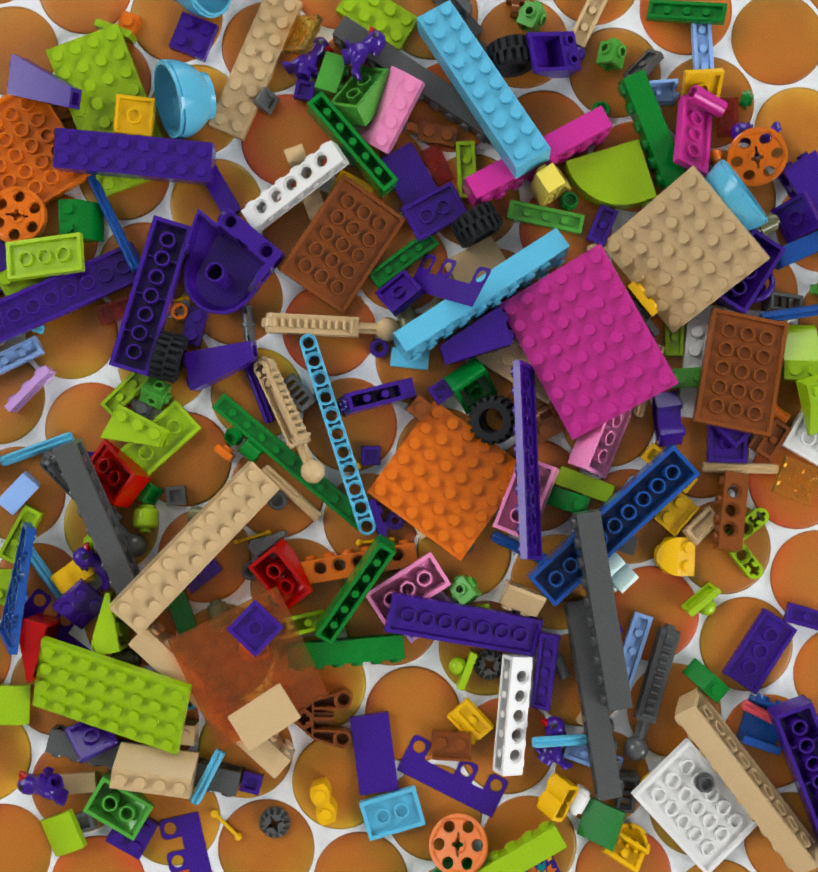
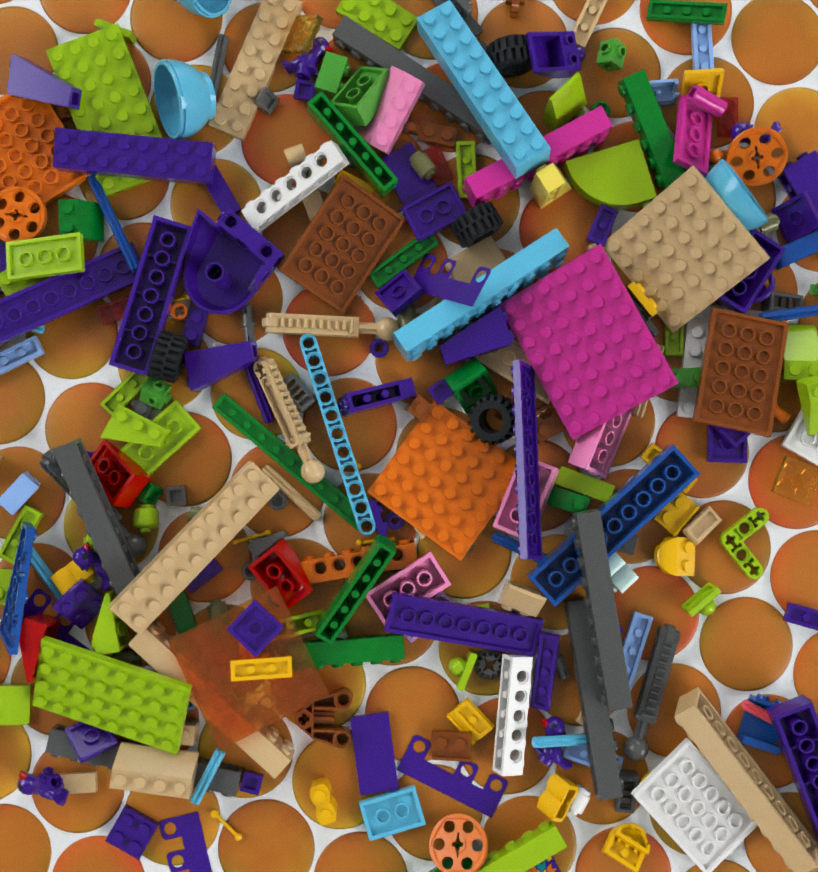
medium azure axle [0,432,75,466] -> none
lavender plate [4,365,57,413] -> none
lime slope [40,808,87,857] -> none
dark grey plate [74,810,98,833] -> none
bright green slope [83,770,154,841] -> none
yellow plate [113,94,157,137] -> none
orange plate [118,10,142,36] -> none
dark purple plate [169,11,219,62] -> none
orange plate [213,444,236,462] -> none
green plate [224,427,243,446] -> none
tan tile [228,682,301,752] -> none
green beam [238,439,264,463] -> none
dark grey gear [259,806,290,839] -> none
dark purple animal [342,26,386,81] -> none
dark purple tile [361,446,381,465] -> none
medium azure tile [390,347,430,370] -> none
bright green brick [448,575,482,605] -> none
bright green plate [506,199,585,235] -> none
bright green brick [516,0,547,32] -> none
green plate [559,191,579,211] -> none
green tile [576,796,626,851] -> none
dark grey plate [623,48,664,78] -> none
dark purple brick [652,391,686,447] -> none
green slope [682,658,730,703] -> none
dark grey plate [694,772,715,793] -> none
tan axle [701,462,779,474] -> none
dark orange brick [711,471,750,553] -> none
dark purple tile [722,608,797,694] -> none
green plate [739,89,754,109] -> none
dark orange plate [747,418,791,461] -> none
none -> dark grey axle [210,34,229,102]
none -> yellow plate [230,656,293,682]
none -> olive brick [409,150,437,180]
none -> lime slope [541,72,587,131]

